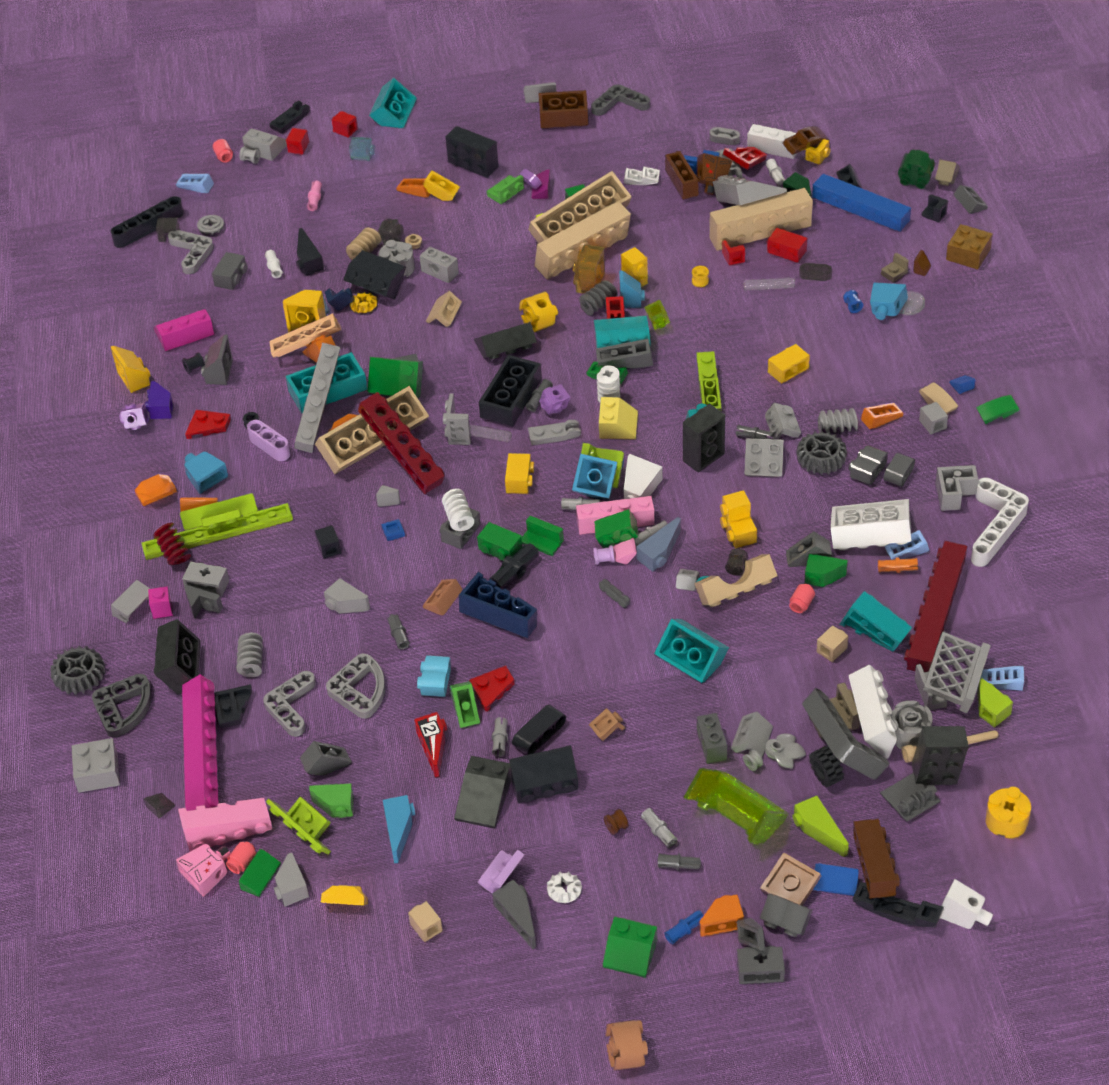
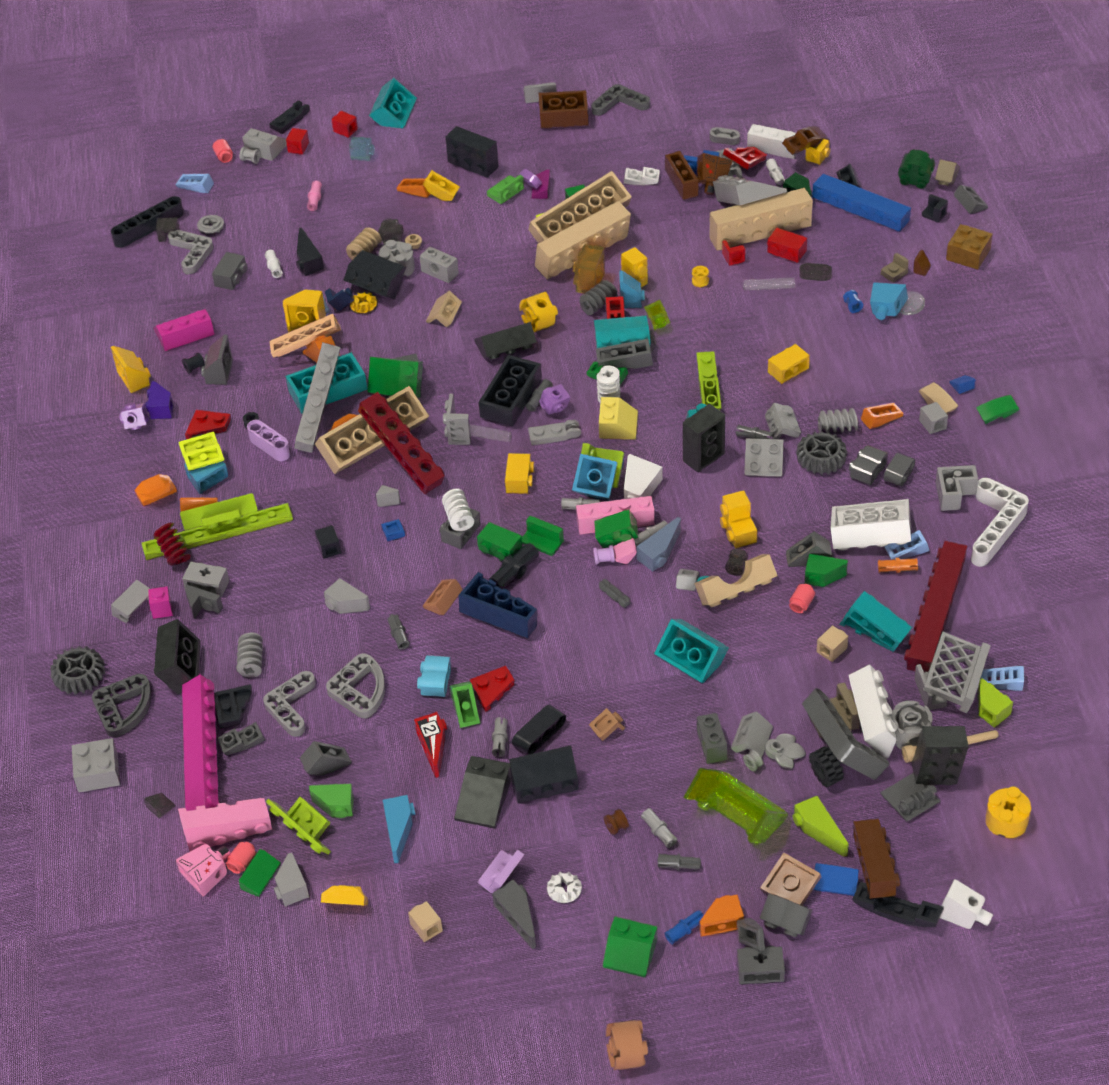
none -> neon yellow slope [178,432,224,471]
none -> dark grey slope [217,722,265,755]

